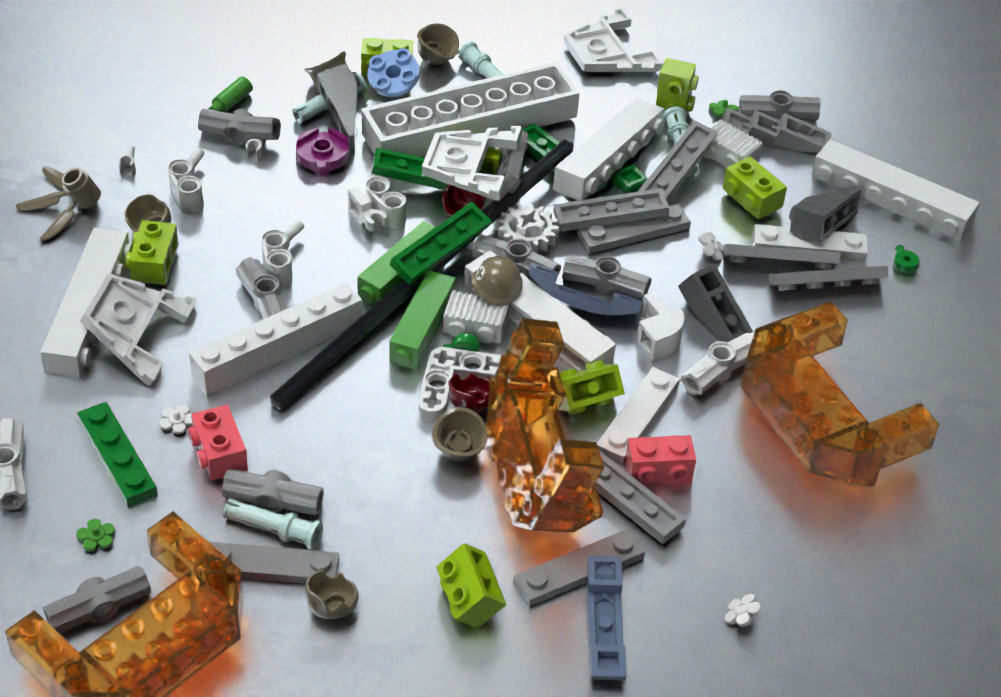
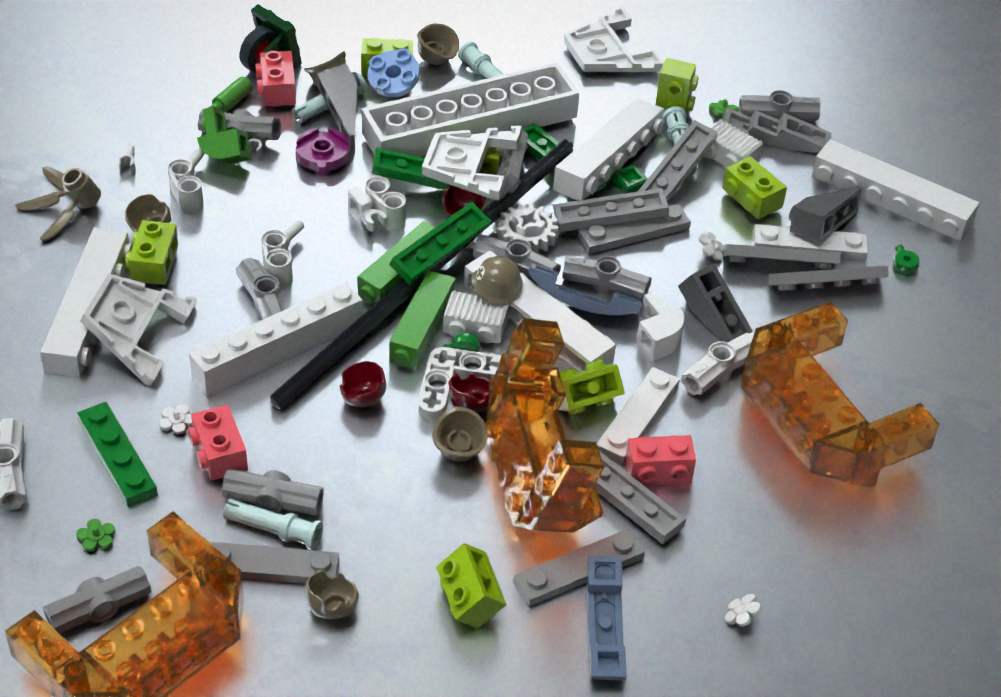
none -> bright green brick [197,106,251,164]
none -> plate [239,4,302,73]
none -> coral brick [255,51,296,106]
none -> dark red hair [339,361,387,407]

